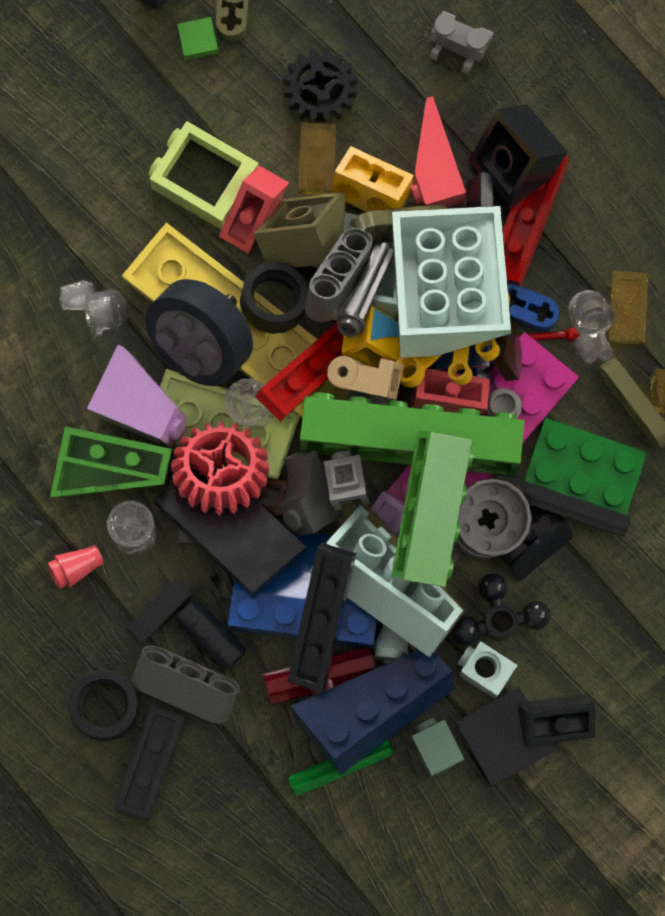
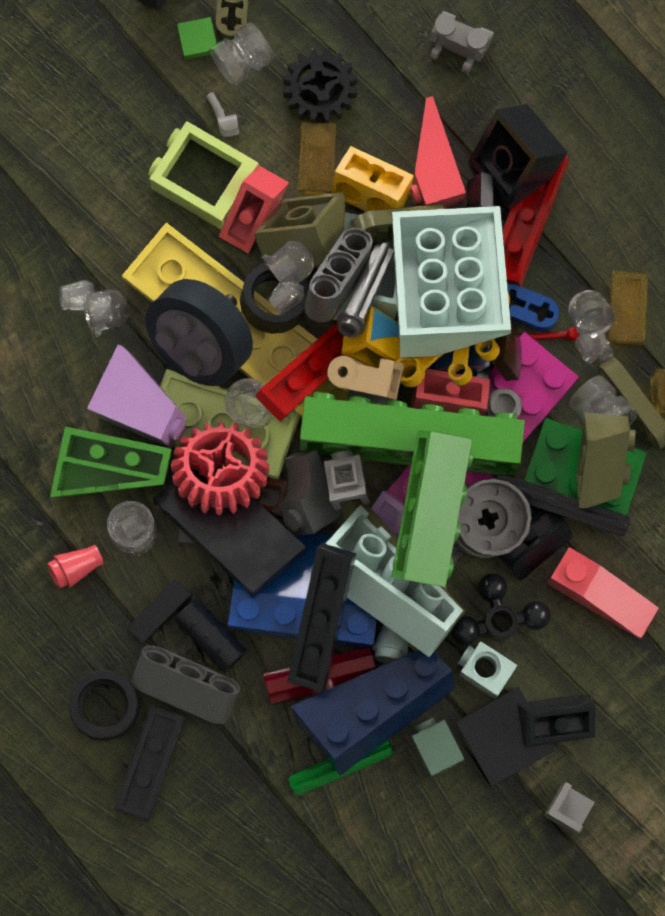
none -> light grey hand [206,92,239,137]
none -> clear wheel [209,22,275,87]
none -> clear piece [261,241,314,315]
none -> light grey panel [544,782,595,835]
none -> coral slope [547,547,659,639]
none -> clear wheel [569,375,637,426]
none -> olive slope [575,412,635,508]

